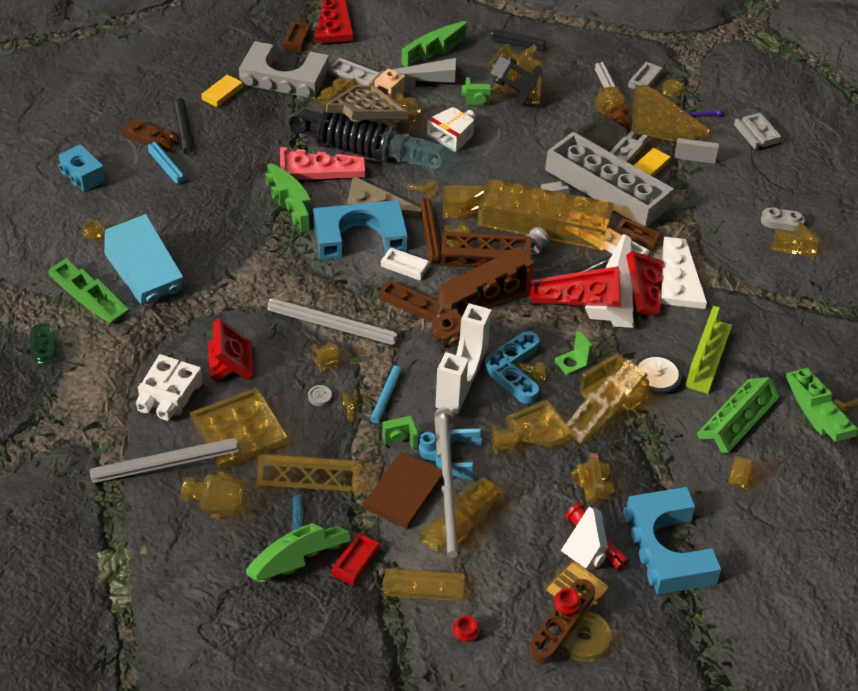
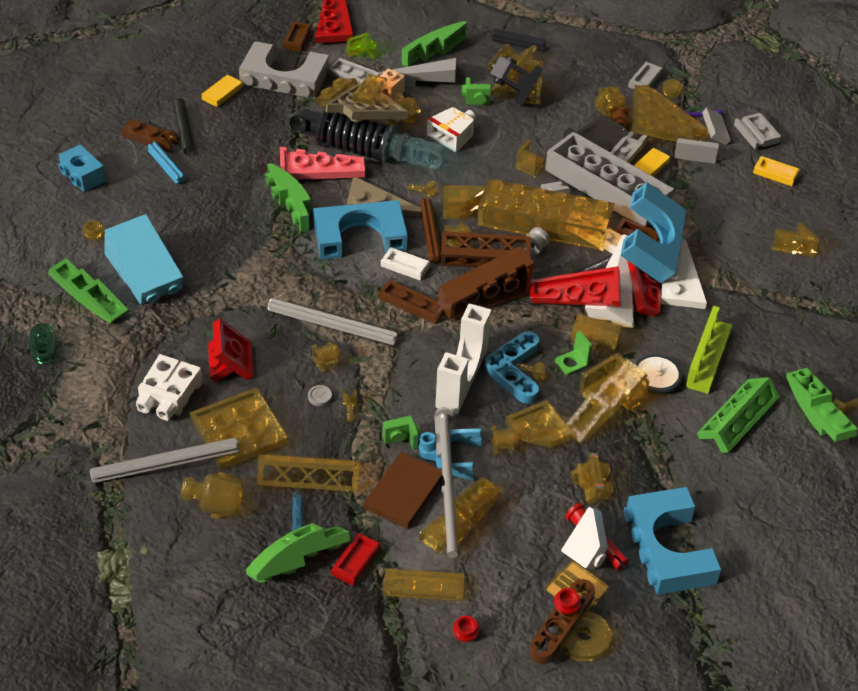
dark azure bar [370,366,402,424] -> none
reddish brown brick [430,308,462,348] -> none
light grey axle [595,62,622,104] -> none
clear yellow piece [727,455,755,489] -> none
light grey plate [761,207,805,232] -> none
none -> clear neon green bracket [346,32,378,59]
none -> clear yellow tile [352,74,388,105]
none -> clear yellow panel [516,140,545,176]
none -> clear yellow hinge [570,314,622,353]
none -> dark azure arch [620,182,686,283]
none -> light grey tile [702,107,731,145]
none -> yellow tile [753,156,800,186]

